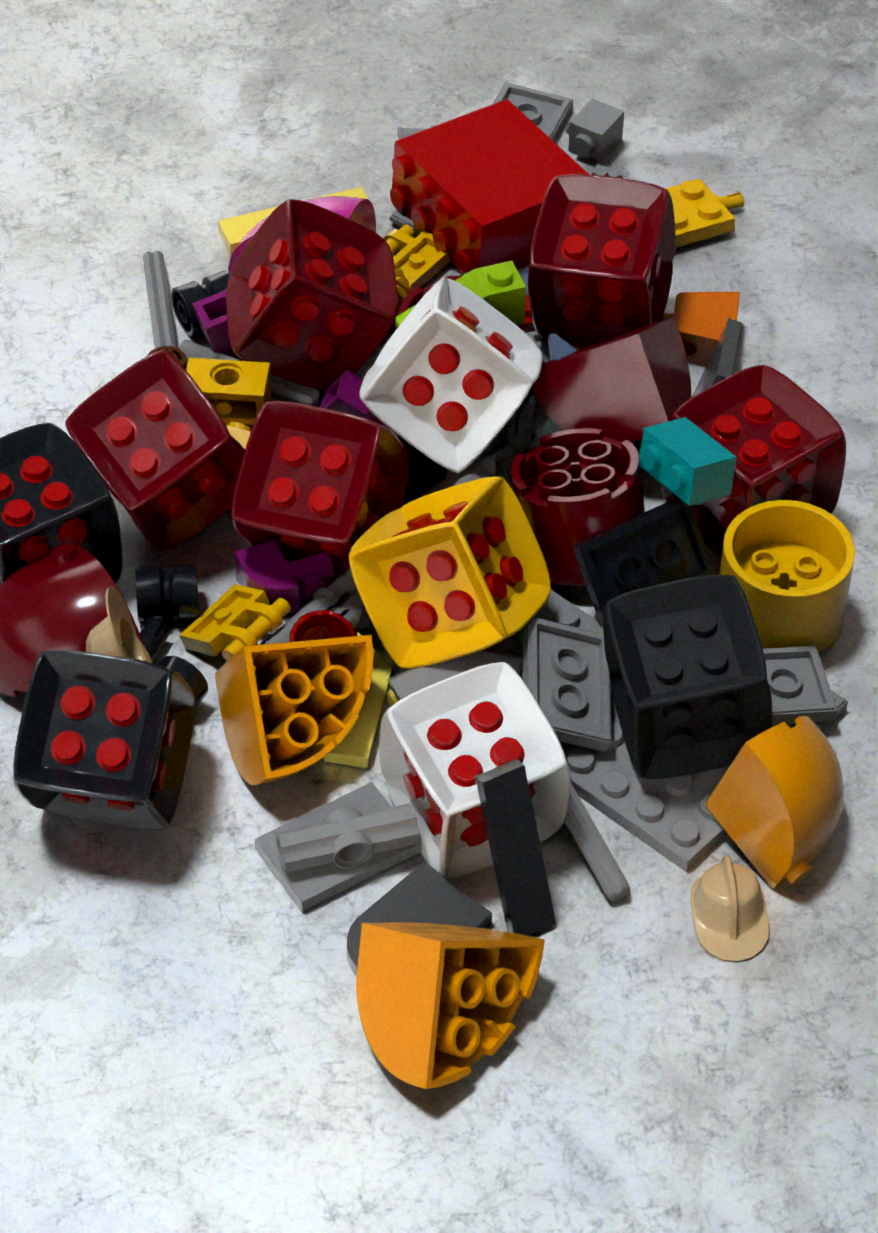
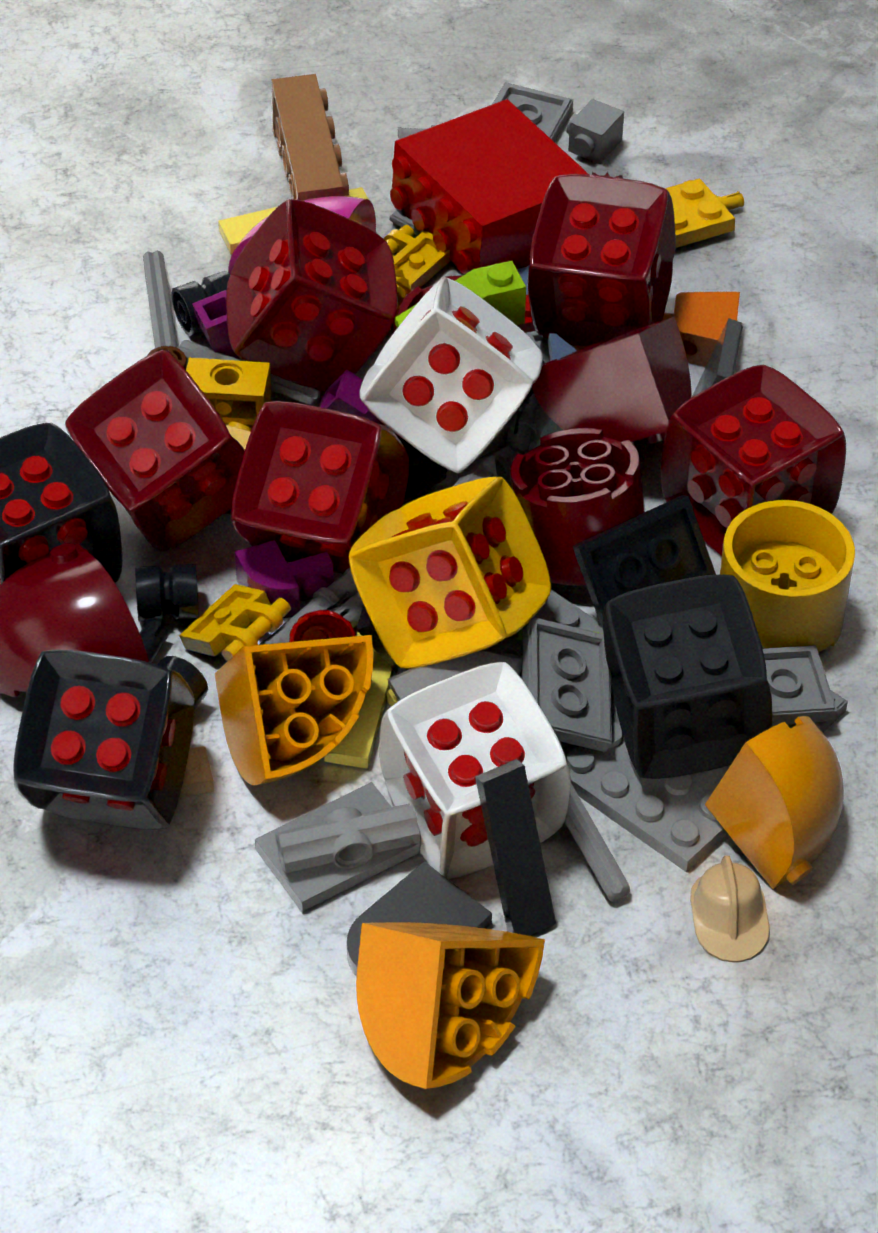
tan piece [86,586,152,663] -> none
teal brick [639,417,737,506] -> none
none -> tan plate [179,746,214,798]
none -> medium nougat wedge [272,74,349,201]

